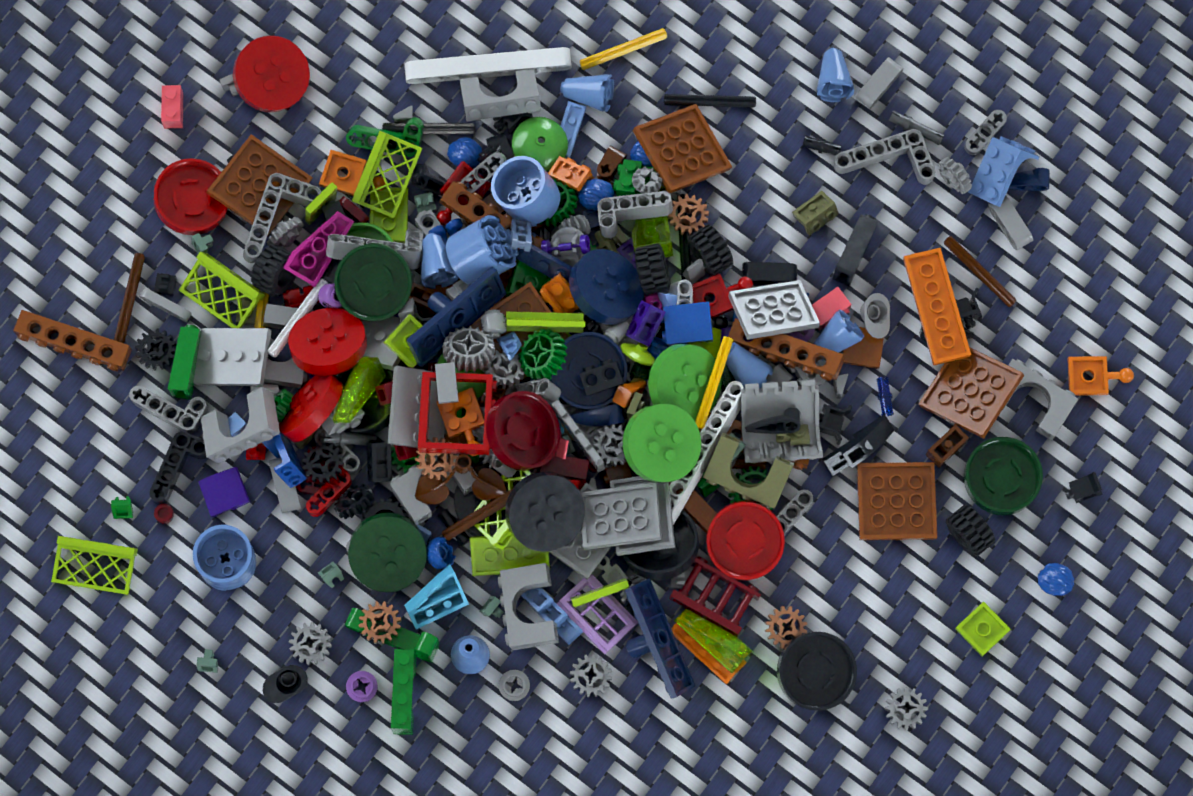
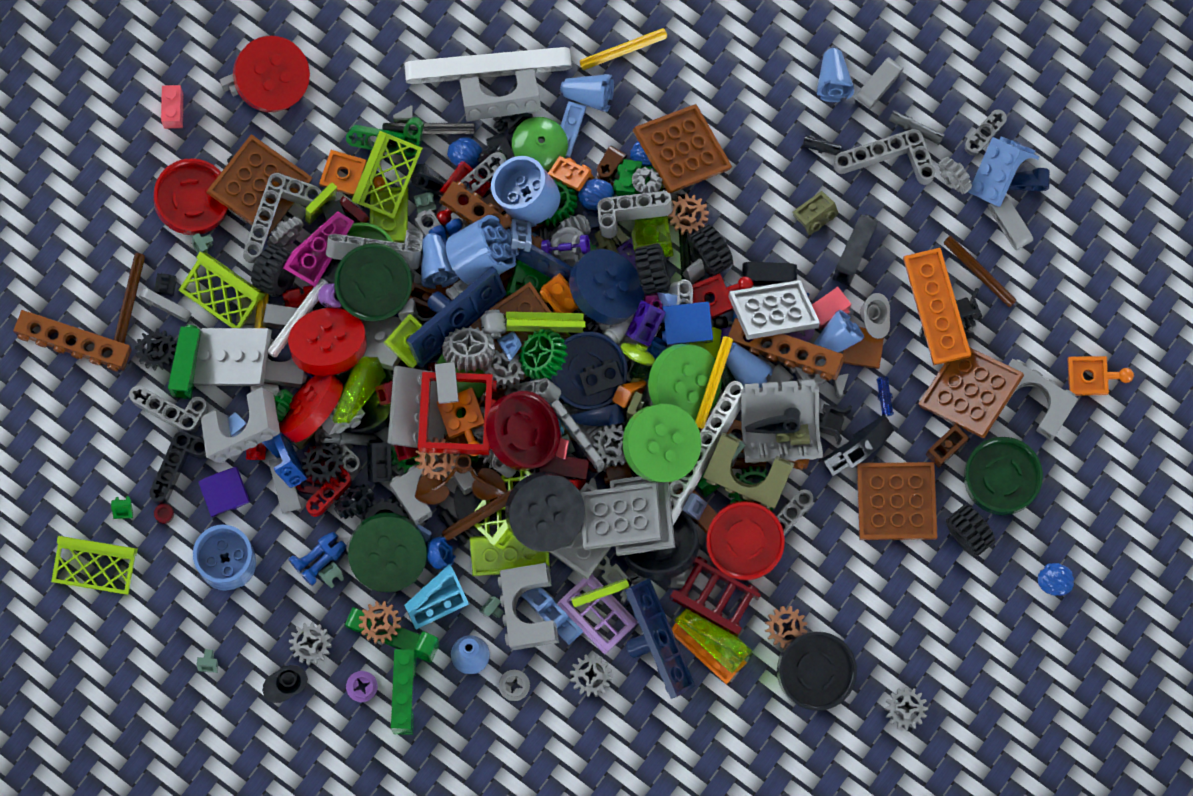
black axle [664,94,756,108] -> none
lime plate [955,601,1011,657] -> none
black piece [1064,472,1103,504] -> none
none -> blue piece [288,532,347,586]
none -> sand blue plate [682,493,708,520]

